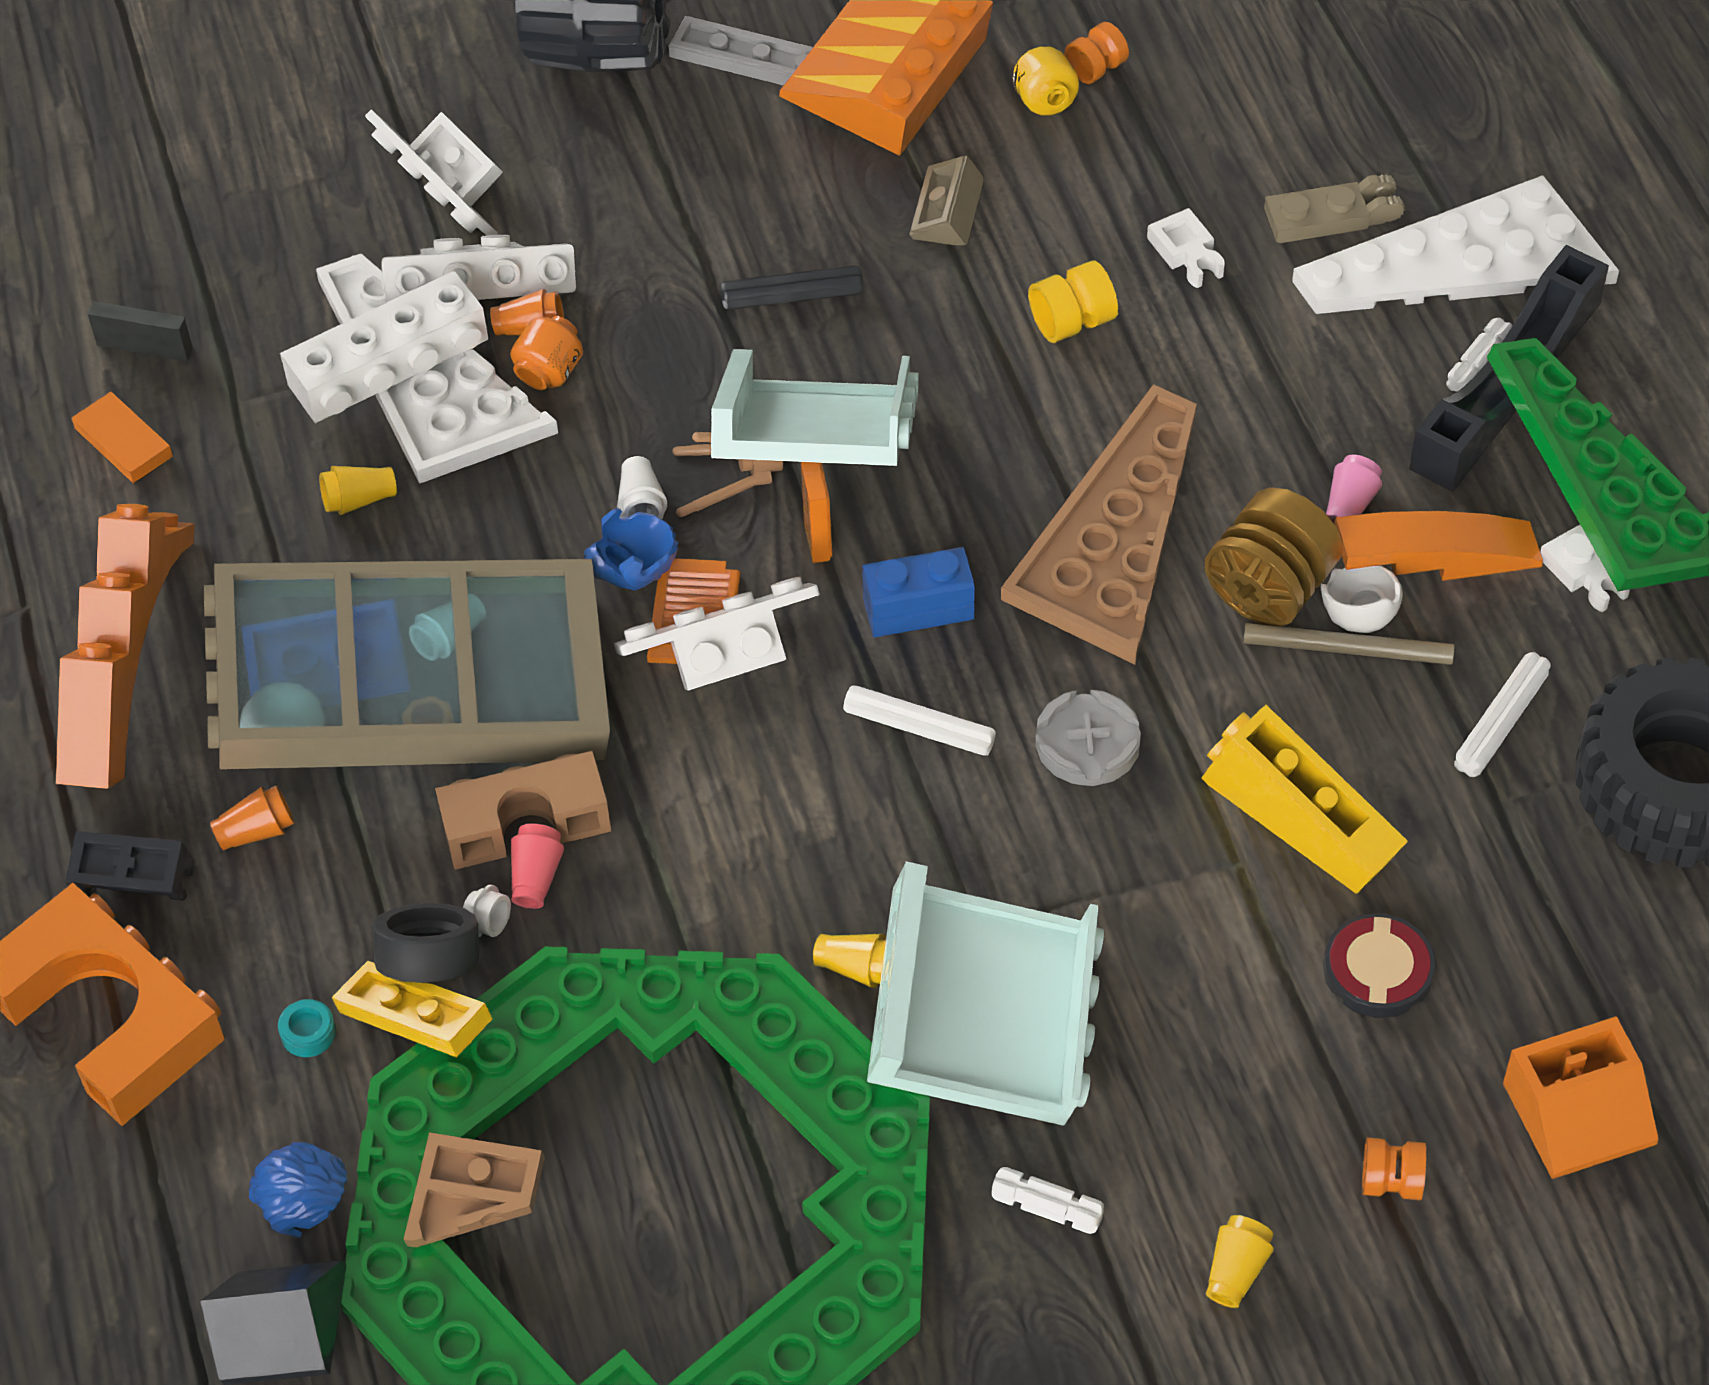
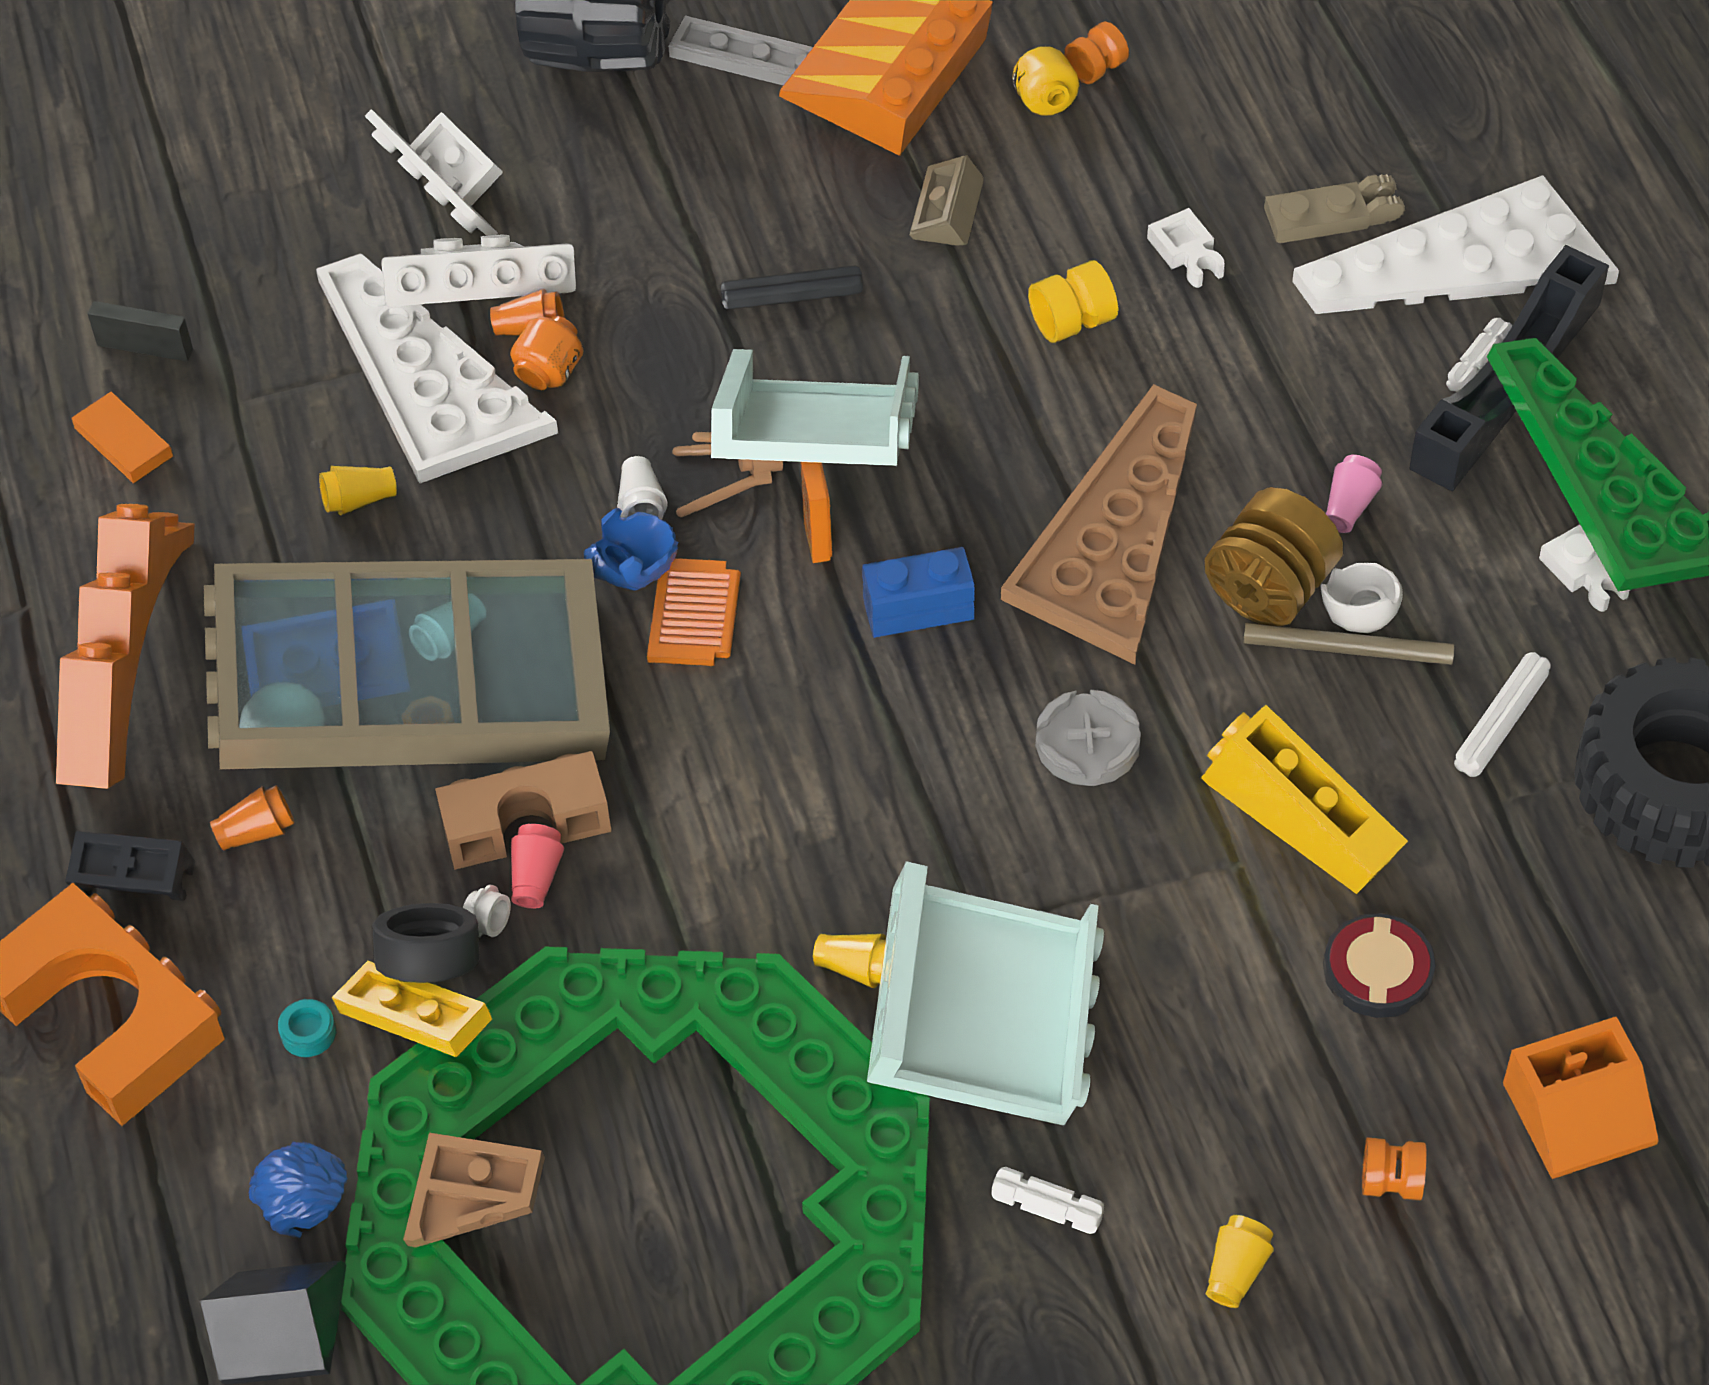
white brick [280,271,488,423] -> none
white bracket [614,577,820,690] -> none
white axle [844,685,995,755] -> none
orange slope [1335,511,1543,581] -> none

